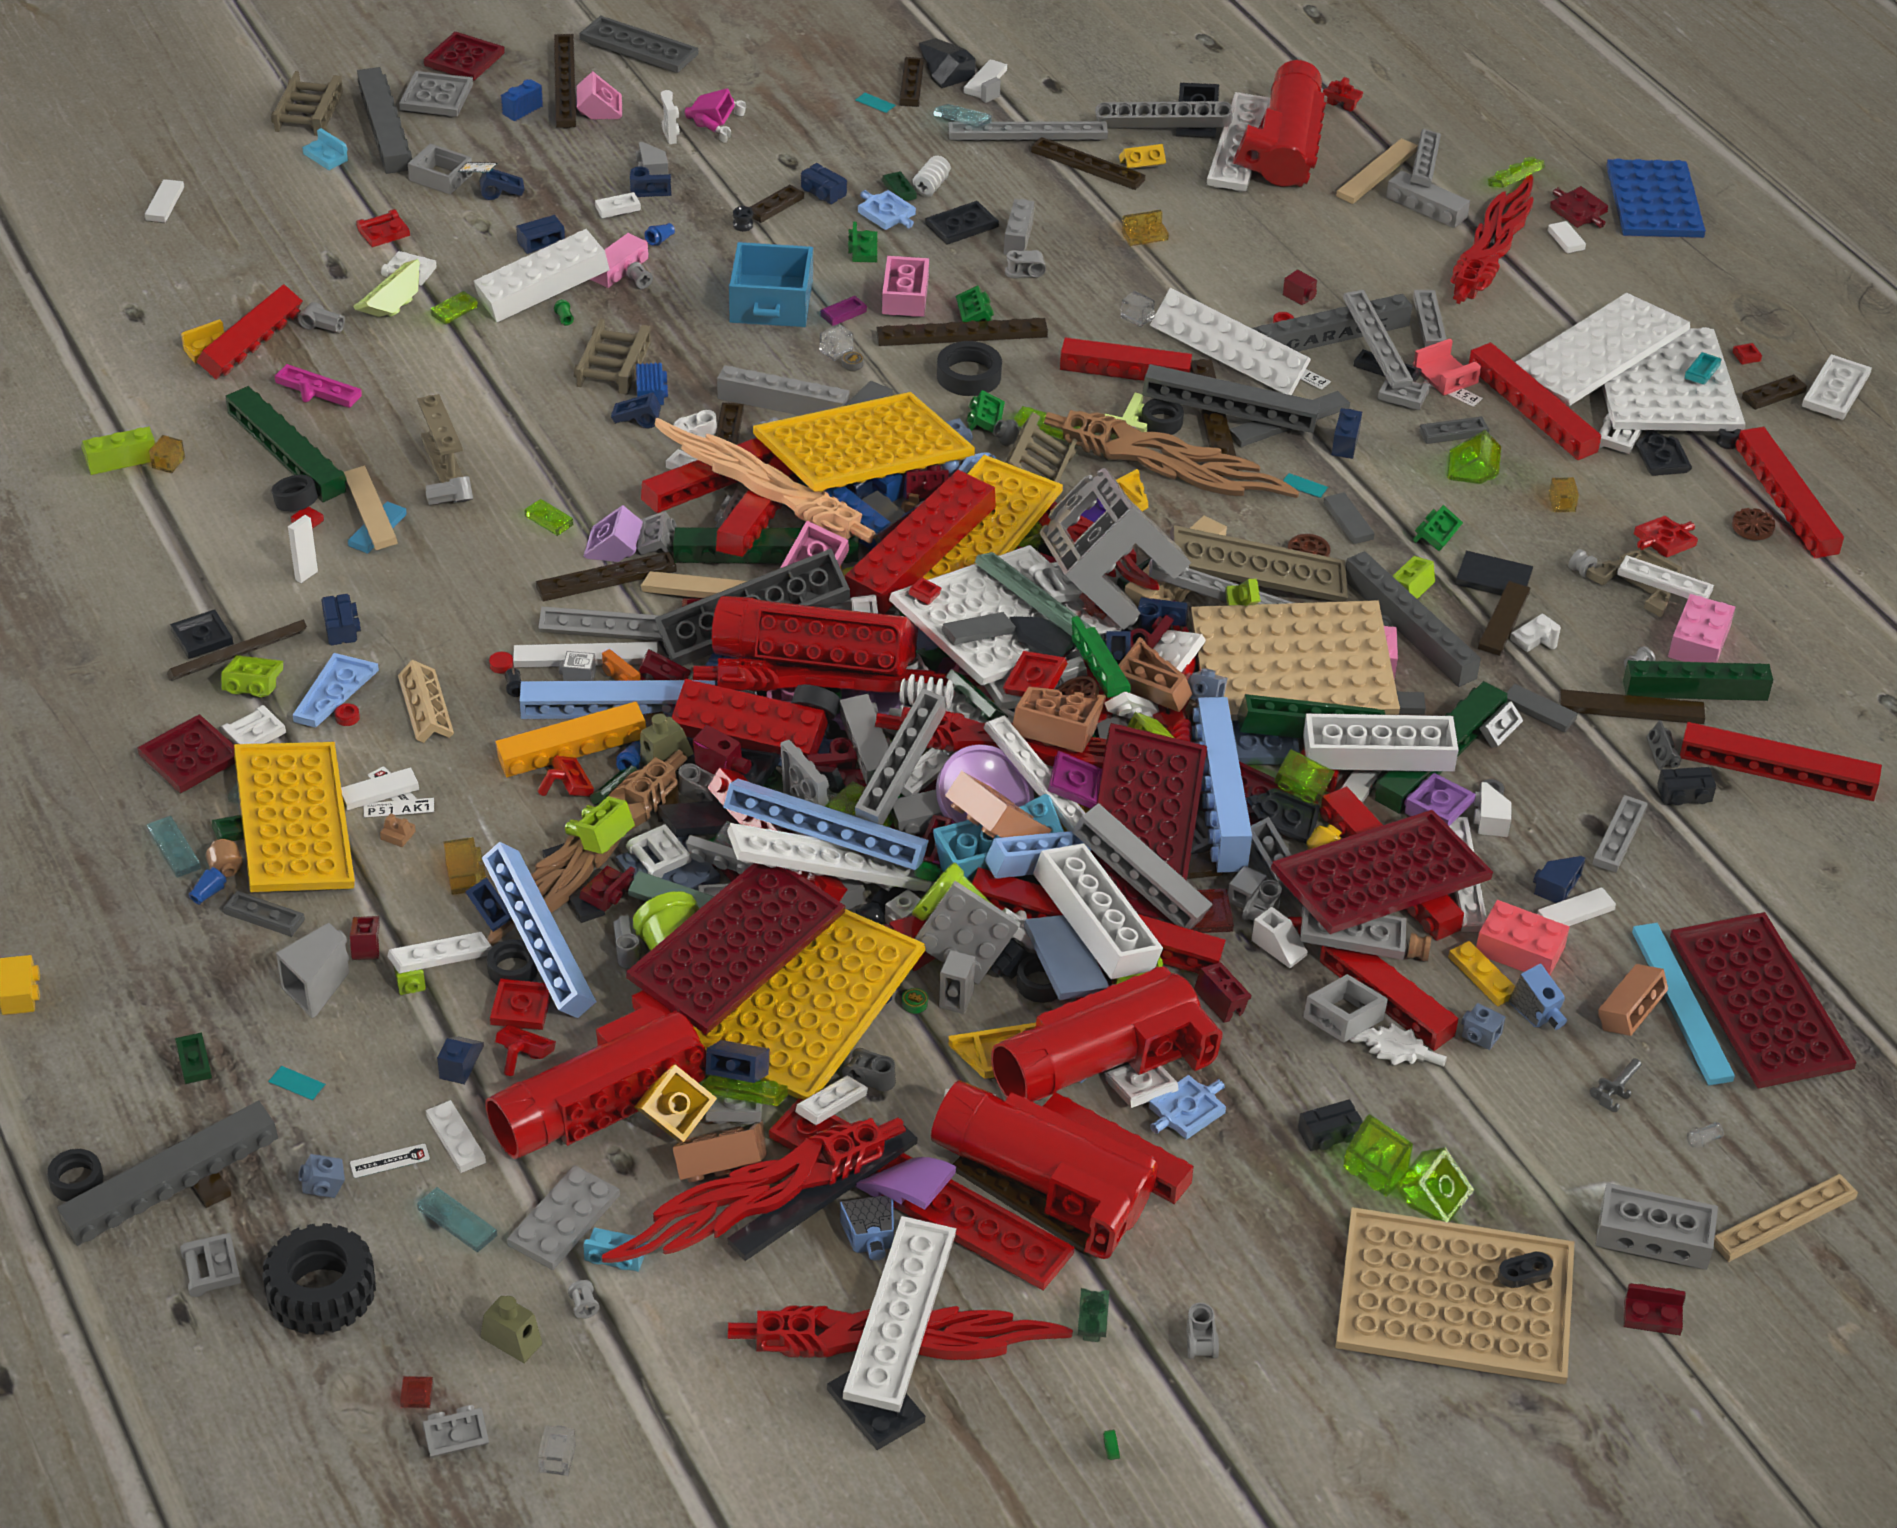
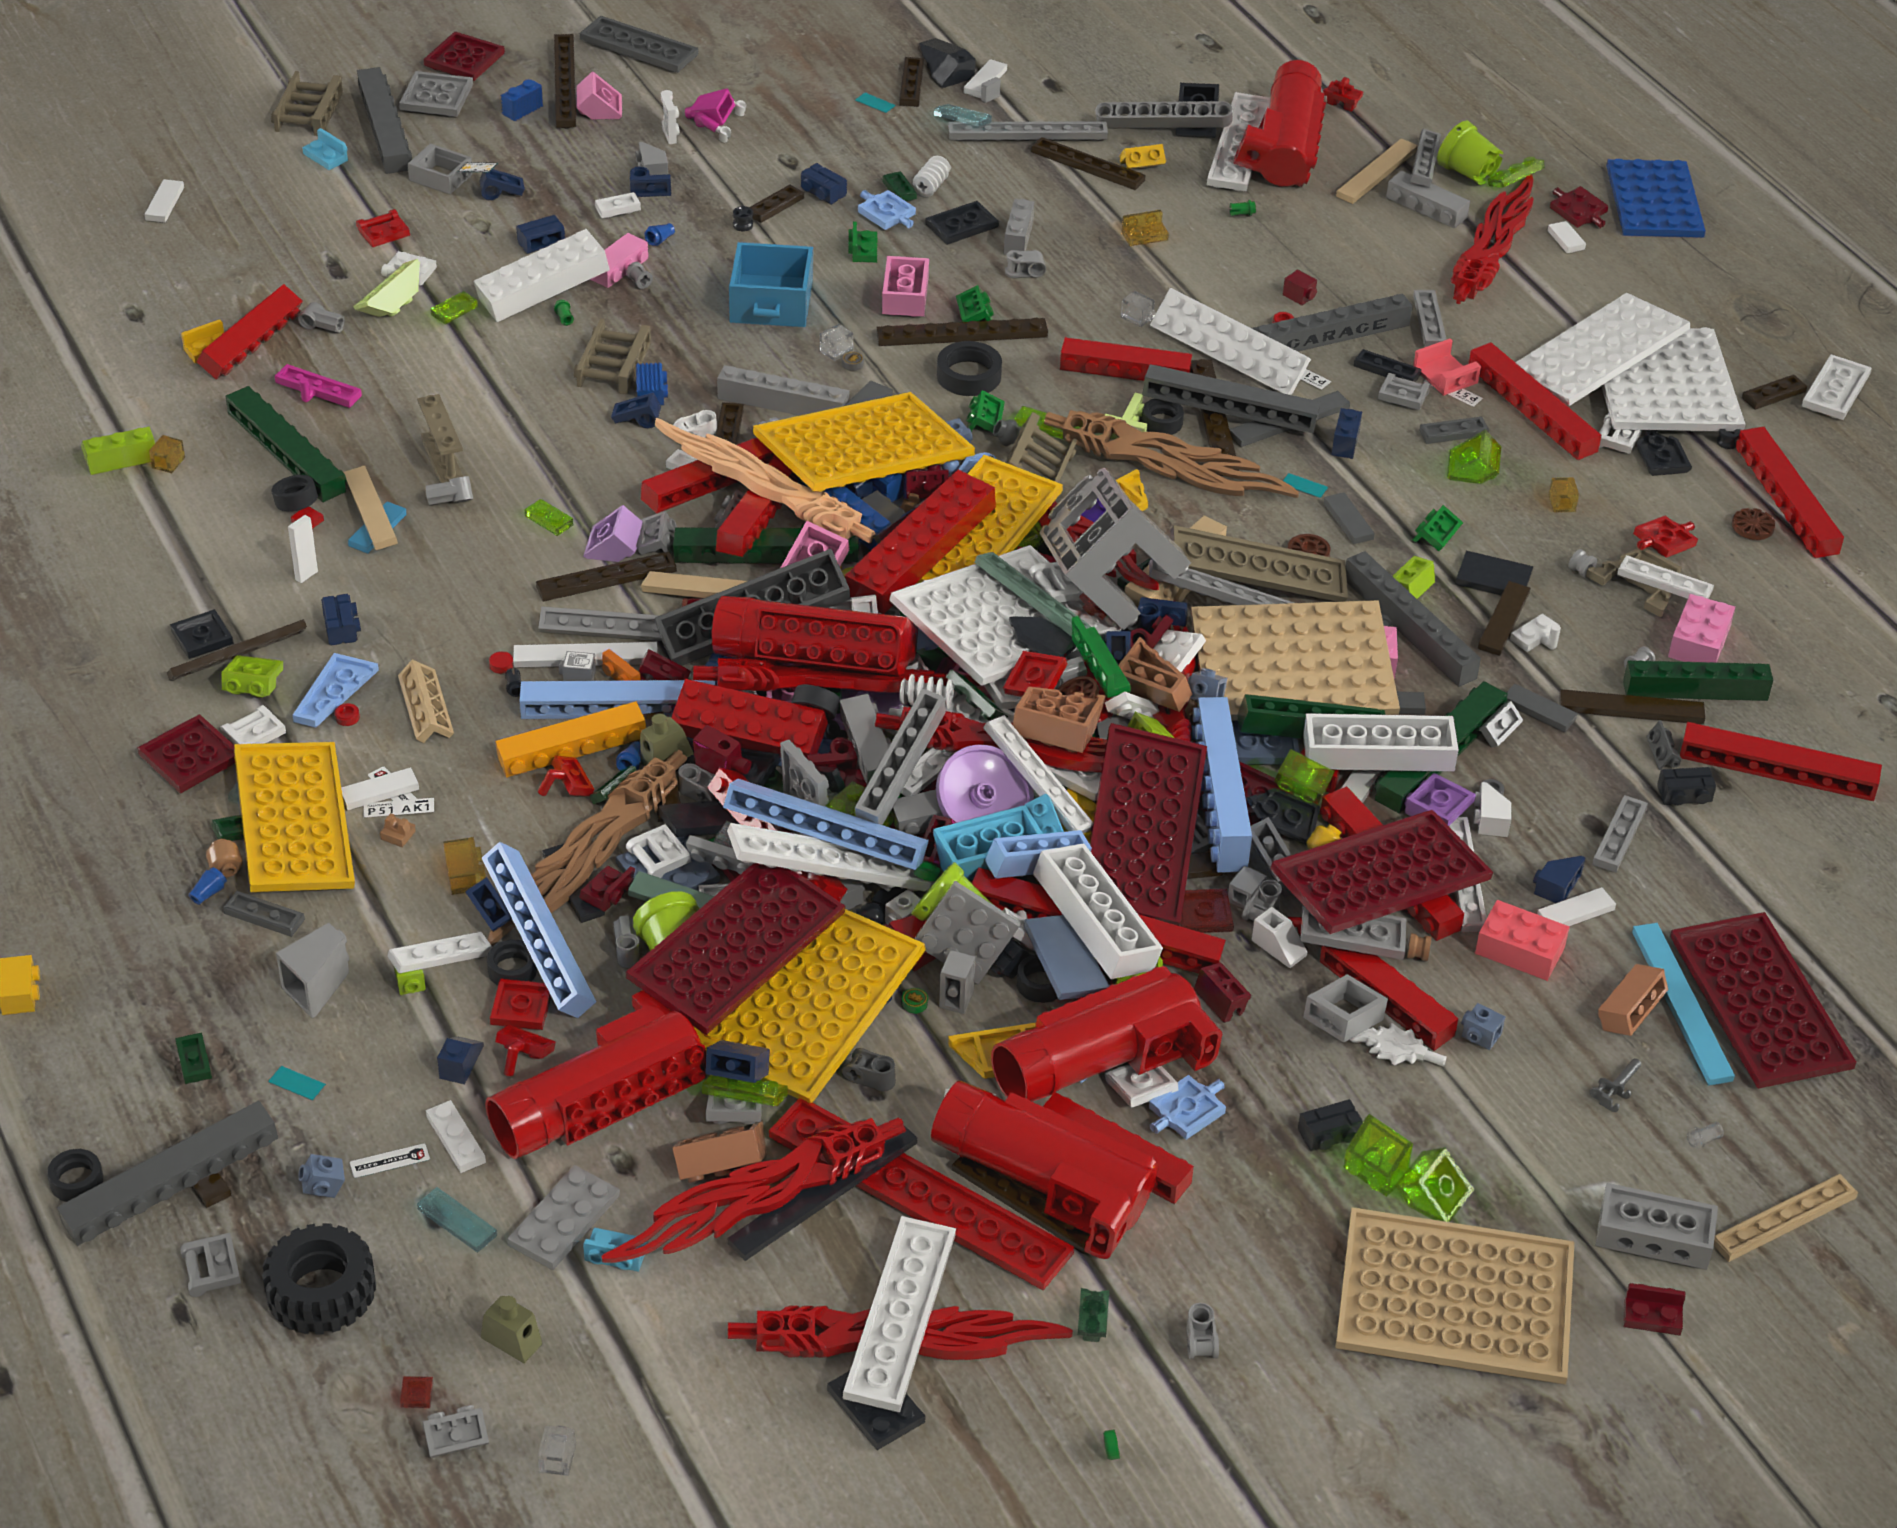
clear light blue tile [147,816,201,878] -> none
dark red plate [350,916,380,961] -> none
lime brick [565,796,635,854] -> none
light grey bush [568,1280,600,1319] -> none
yellow slope [635,1064,717,1142] -> none
white tile [795,1075,868,1125] -> none
magenta tile [820,296,867,326] -> none
torso [840,1196,894,1261] -> none
medium lavender slope [857,1157,956,1210] -> none
red tile [908,577,942,605] -> none
dark grey tile [942,612,1016,645] -> none
wedge [945,770,1052,838] -> none
magenta tile [1048,751,1102,809] -> none
light grey brick [1072,803,1213,929] -> none
lime bracket [1225,578,1261,607] -> none
light grey tile [1343,290,1413,389] -> none
yellow plate [1448,941,1515,1007] -> none
black plate [1498,1252,1553,1288] -> none
medium blue torso [1508,963,1567,1030] -> none
teal tile [1684,352,1722,385] -> none
red tile [1732,343,1762,365] -> none
none -> green pin [1229,200,1256,216]
none -> lime piece [1437,120,1503,185]

